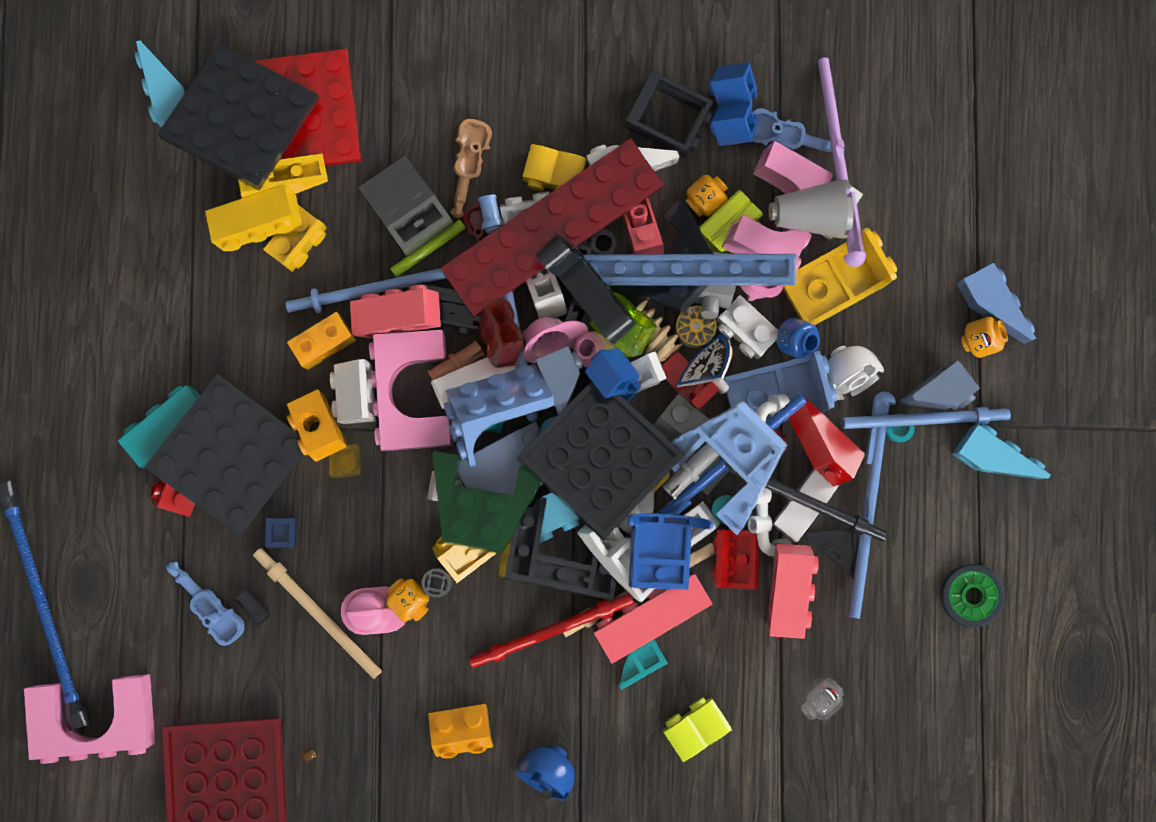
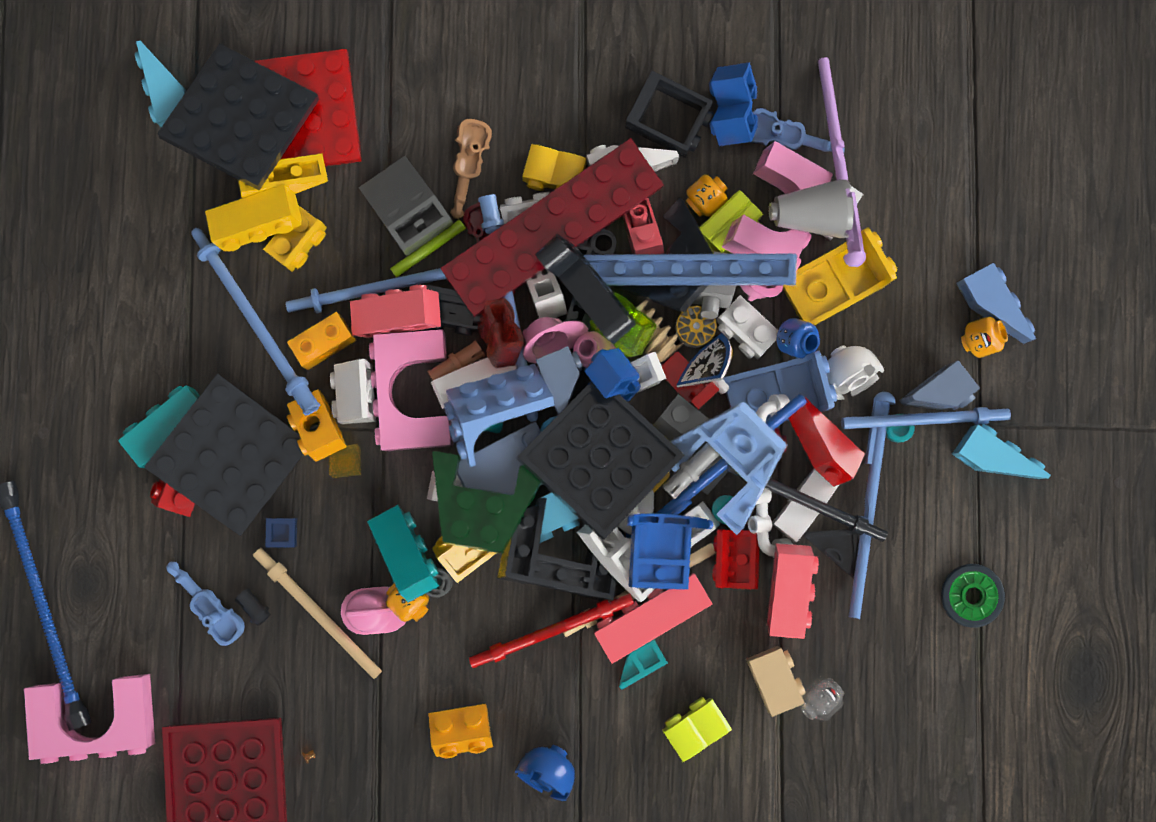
none -> medium blue bar [191,228,321,416]
none -> teal brick [367,505,439,603]
none -> tan brick [746,646,806,717]

